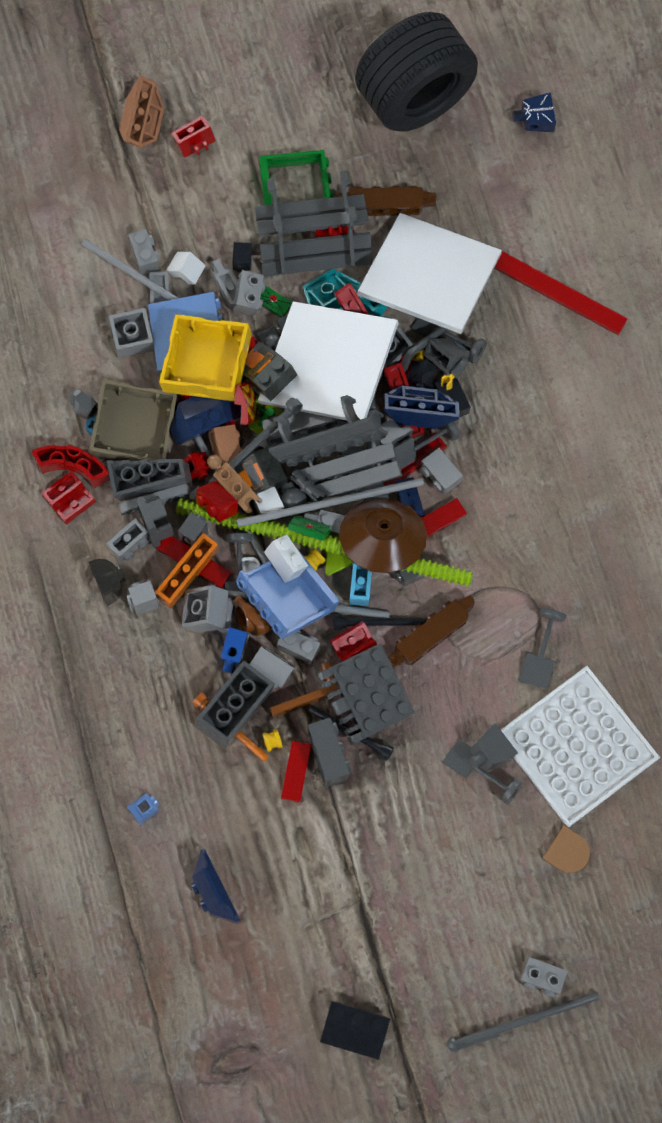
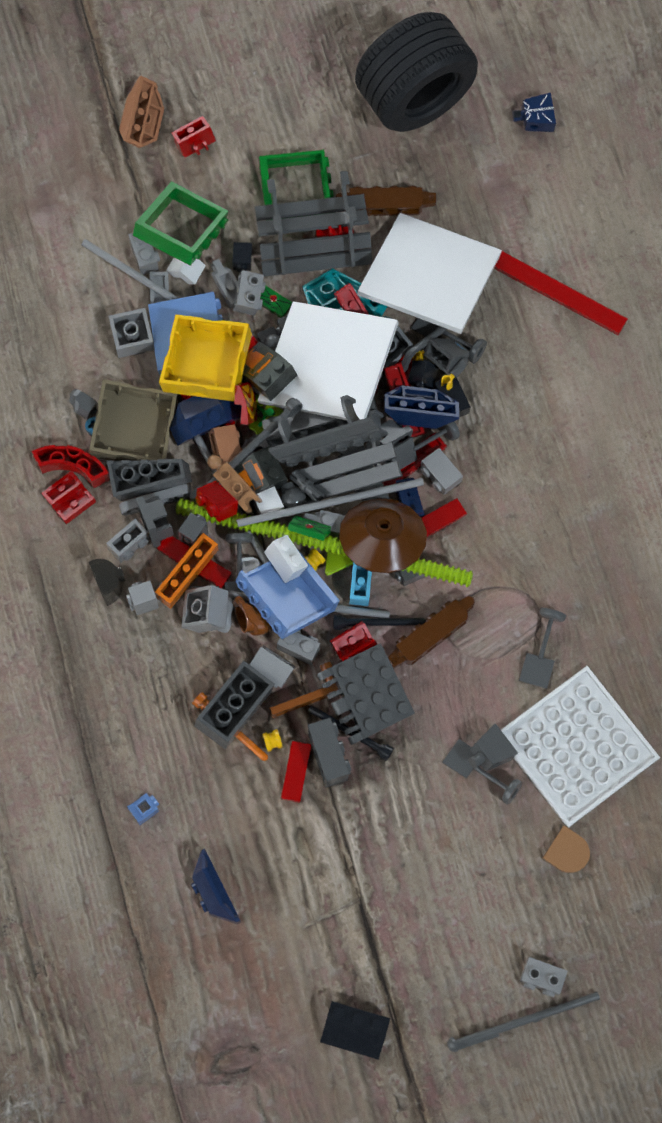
red brick [184,452,212,480] -> none
blue torso [221,627,250,674] -> none
none -> green window [133,181,229,266]

